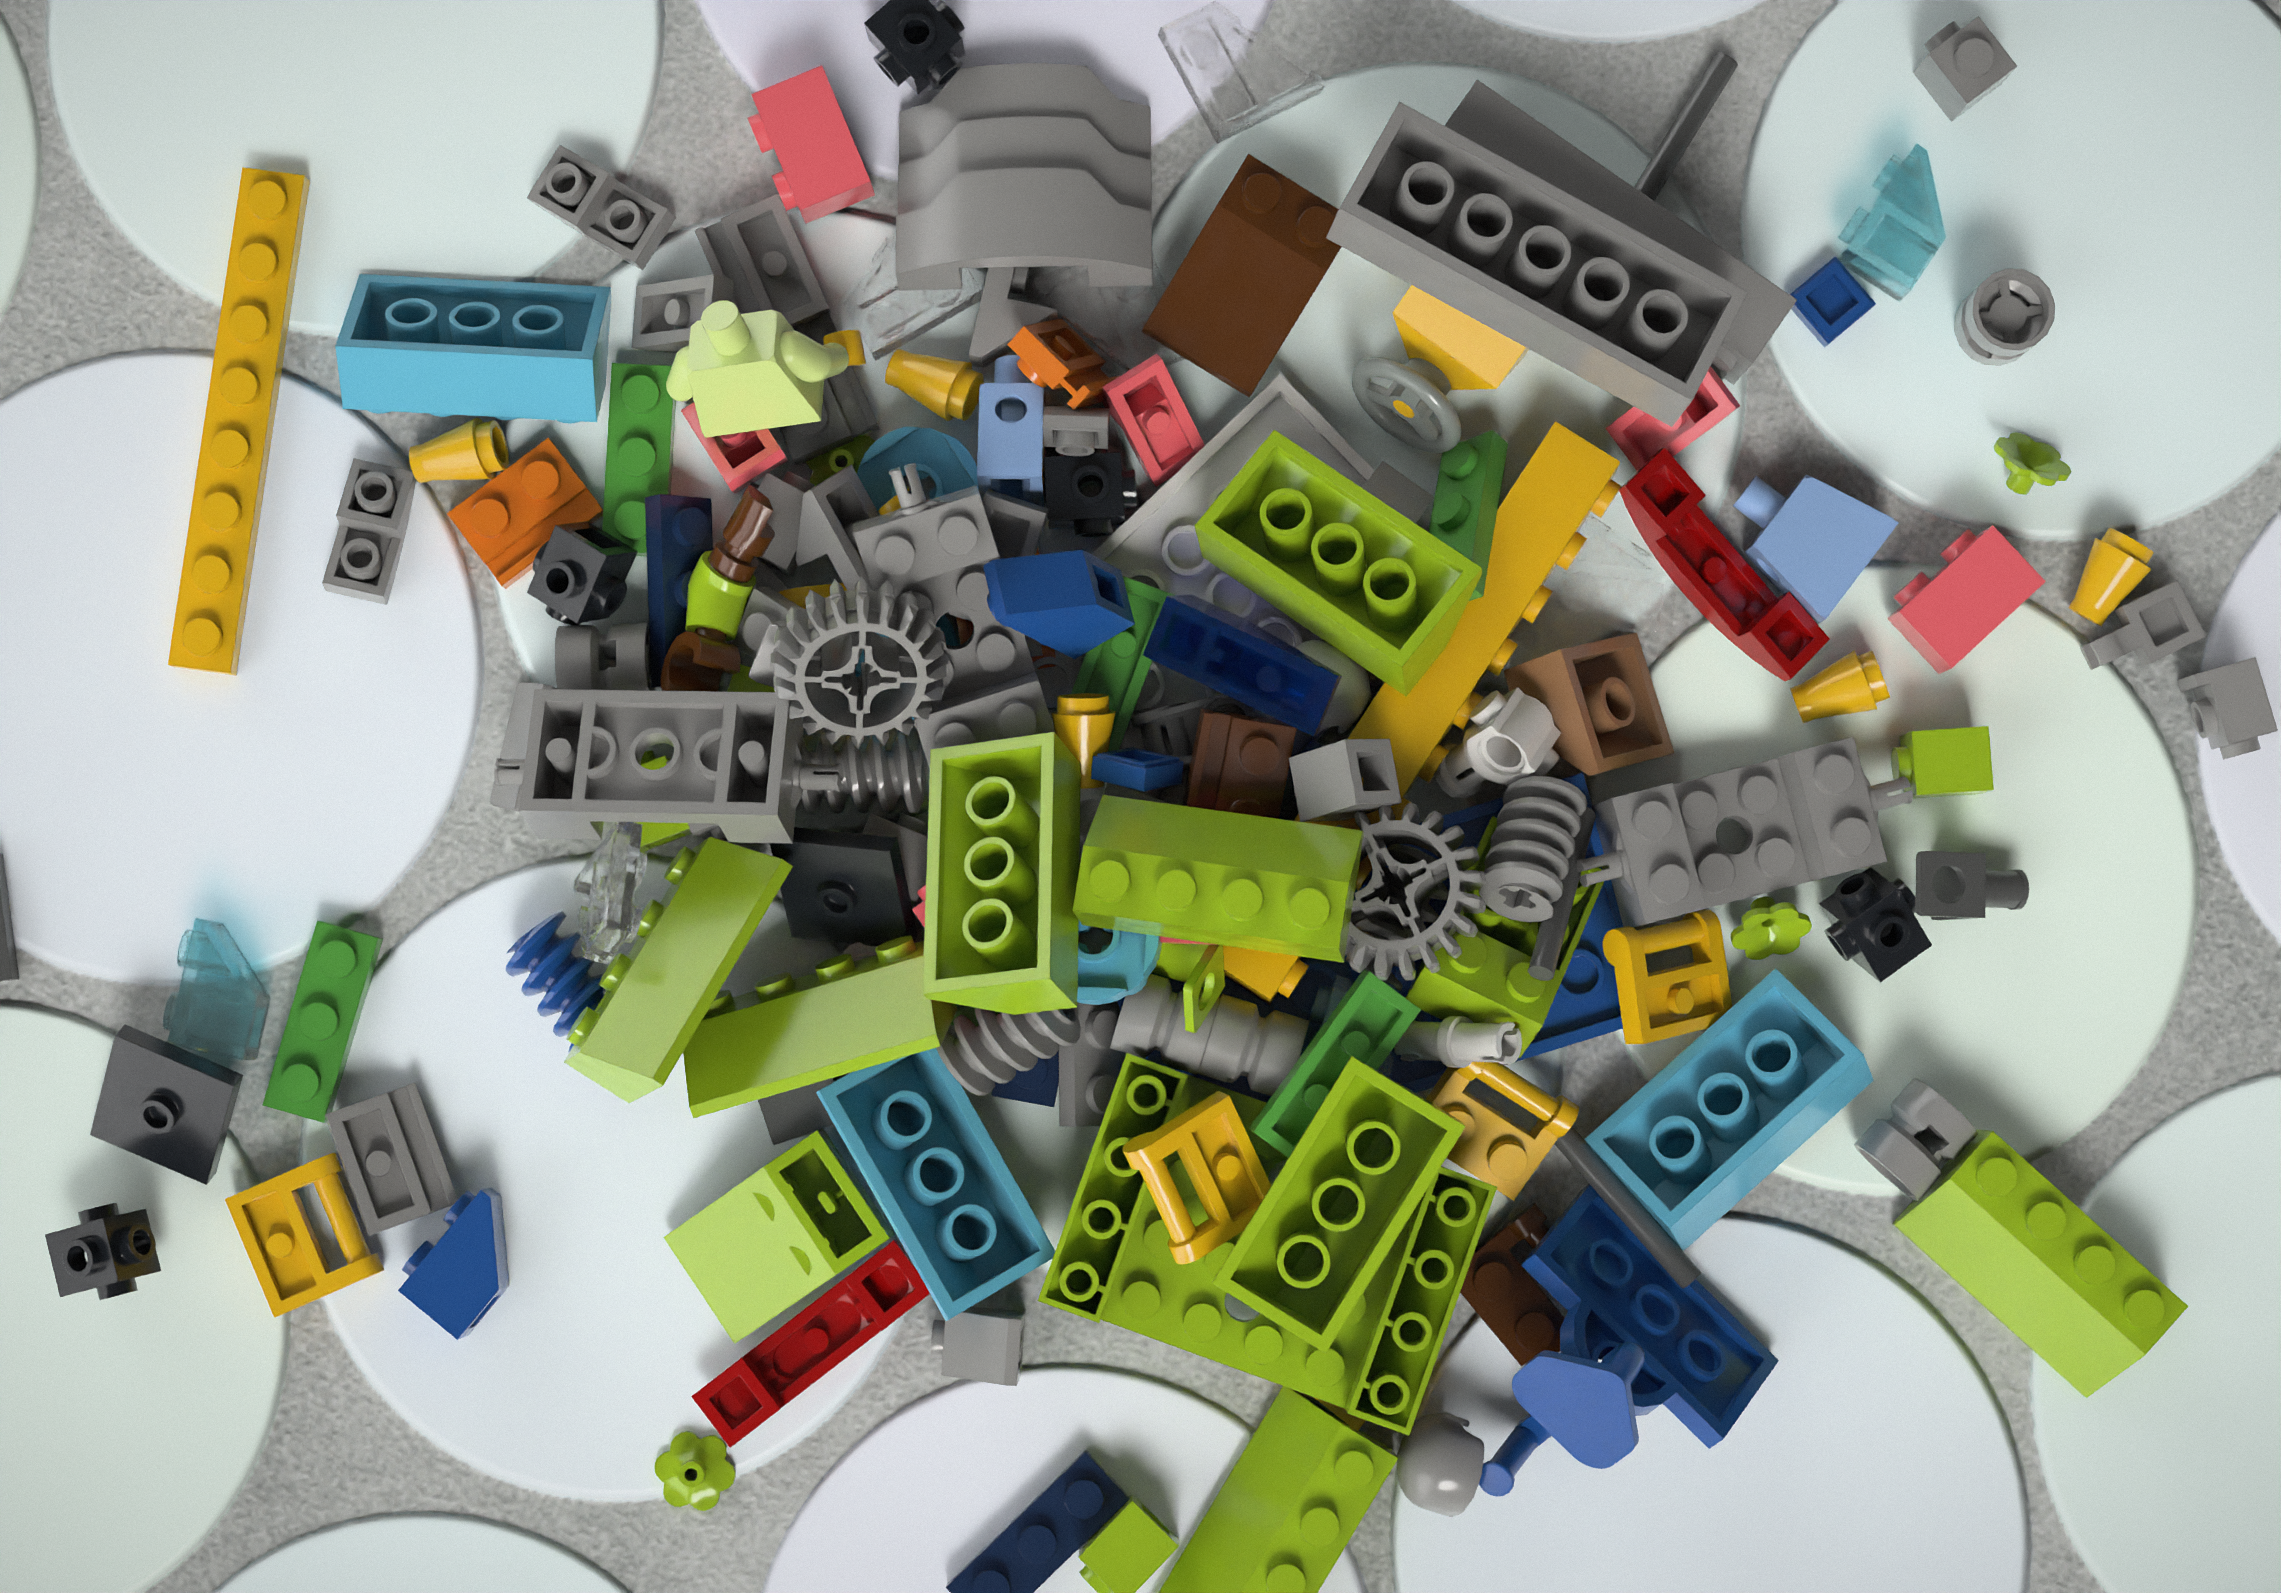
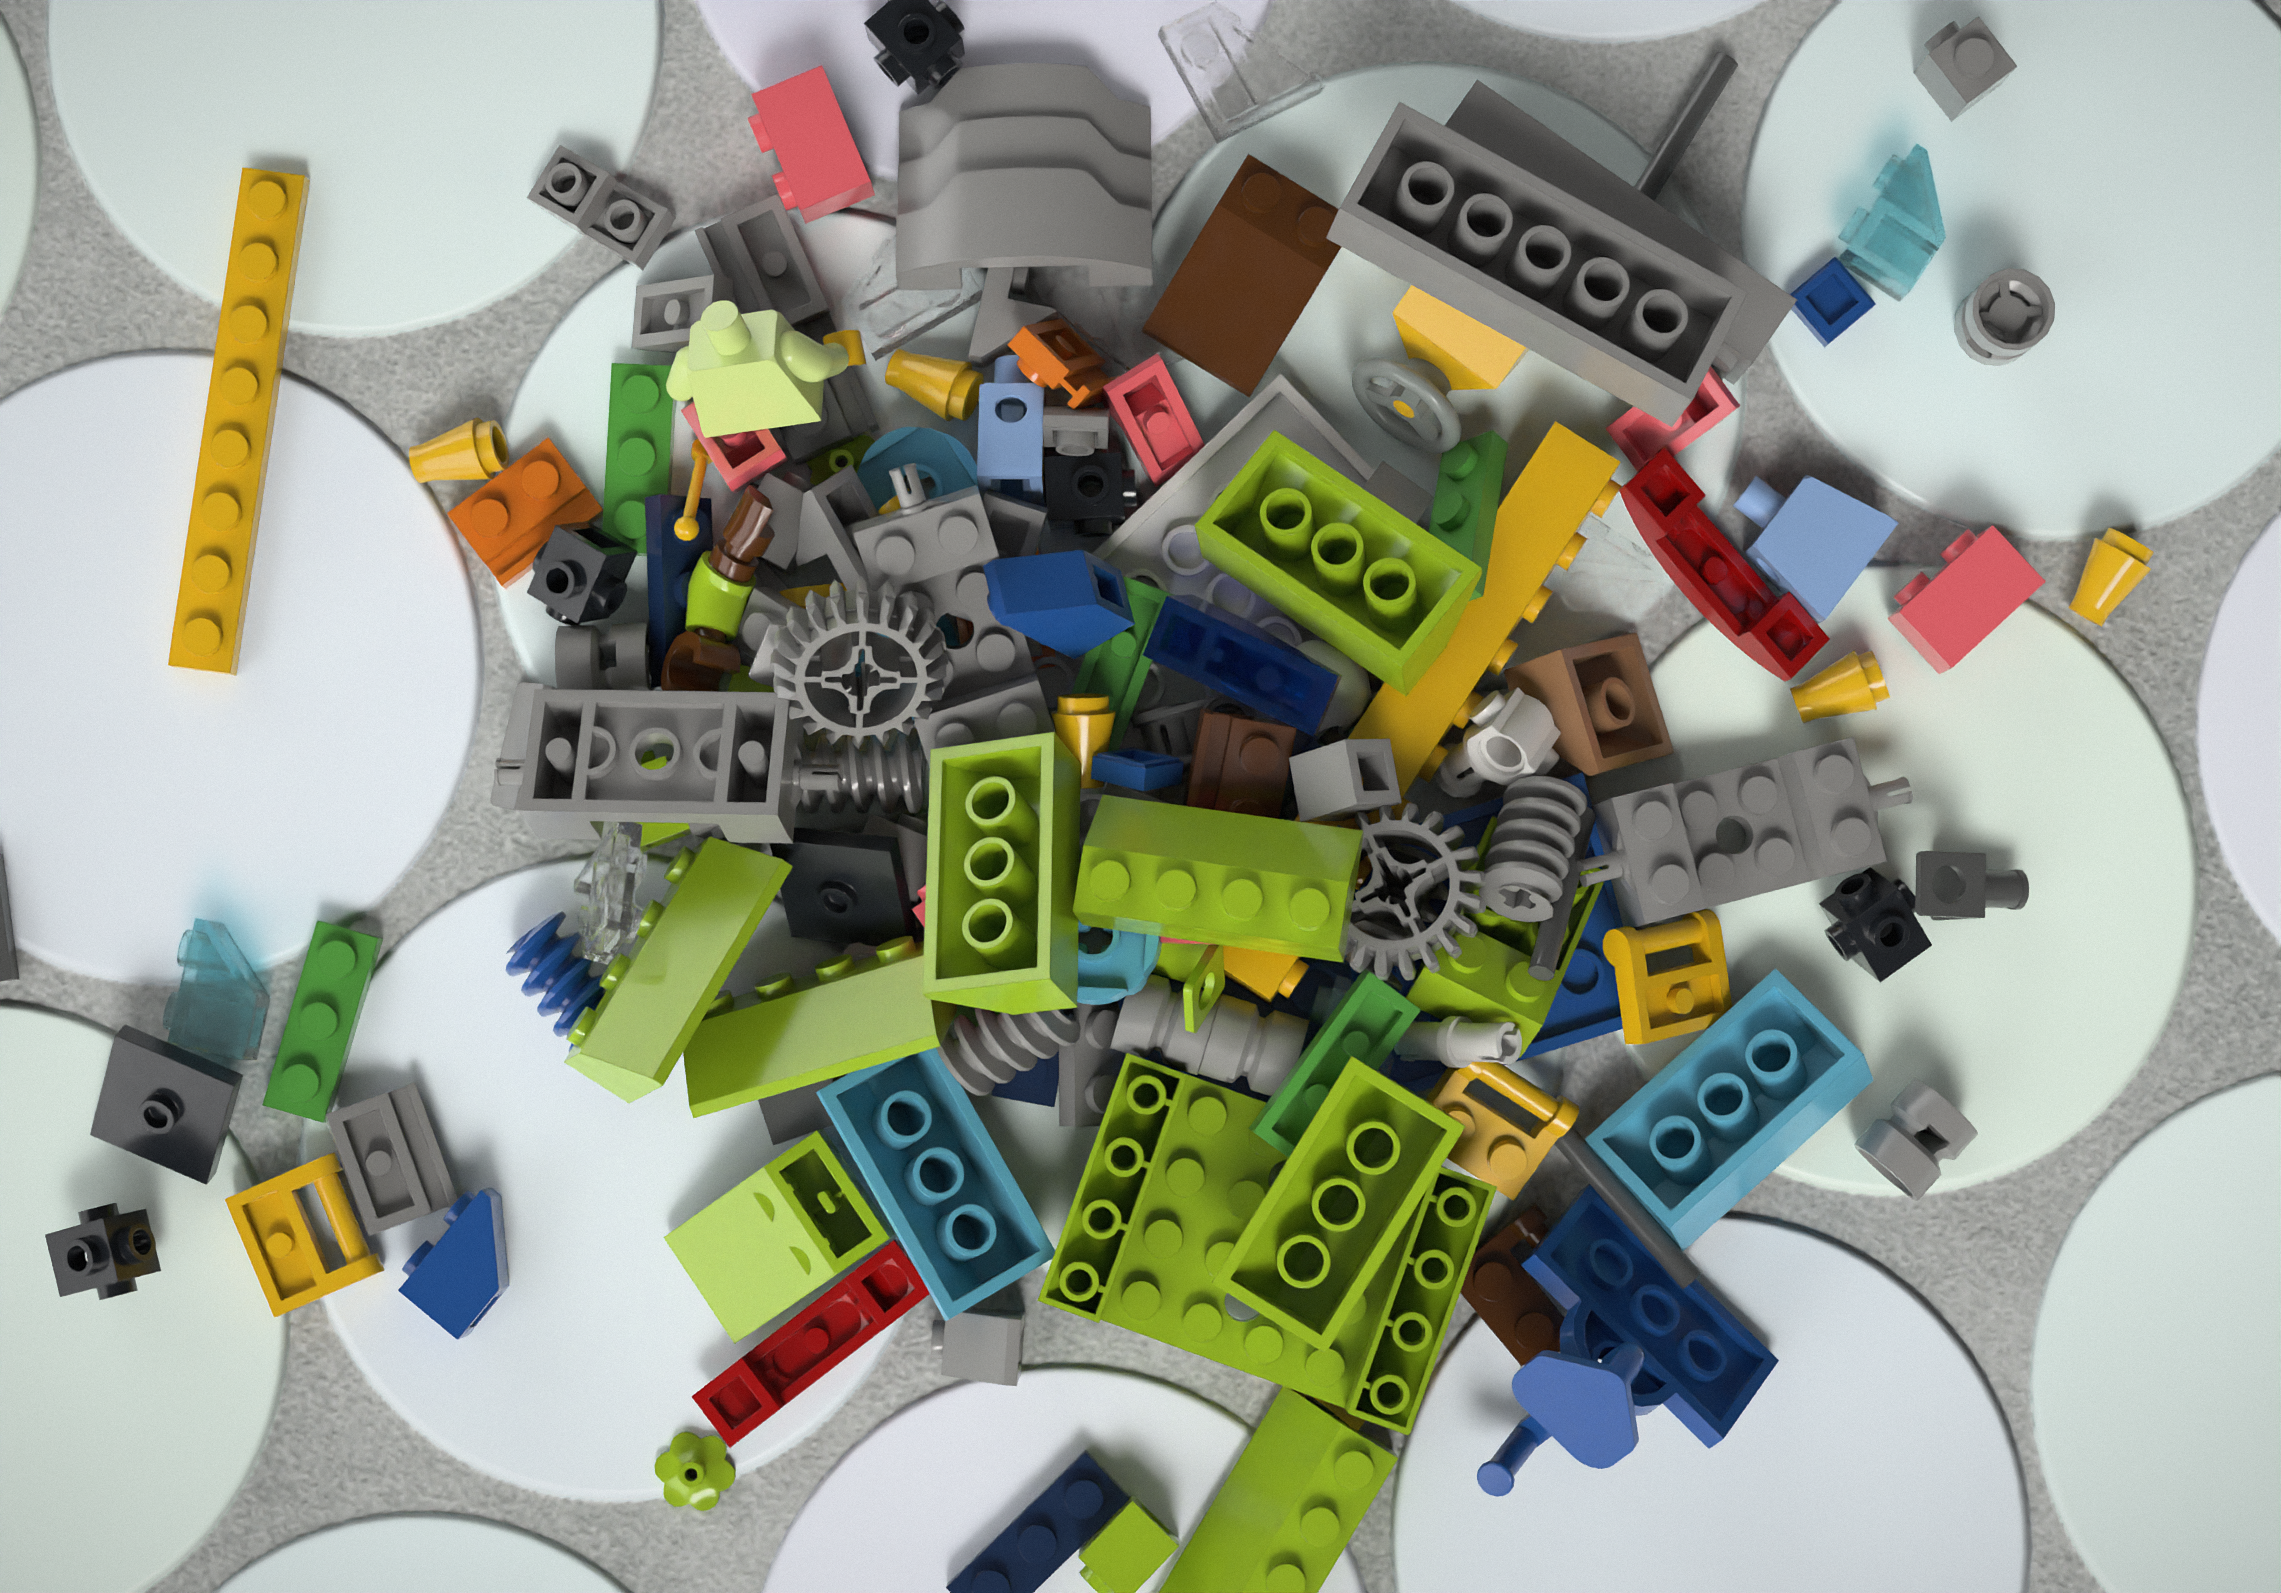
light grey slope [322,458,416,605] -> none
medium azure slope [335,274,611,424] -> none
yellow plate [1122,1091,1271,1264] -> none
light grey hair [1397,1412,1485,1517] -> none
lime plant [1730,896,1812,960] -> none
lime brick [1891,726,1994,799] -> none
lime slope [1892,1129,2189,1398] -> none
lime plant [1993,432,2072,495] -> none
light grey plate [2080,580,2206,670] -> none
light grey brick [2177,657,2278,760] -> none
none -> yellow hinge [674,438,713,541]

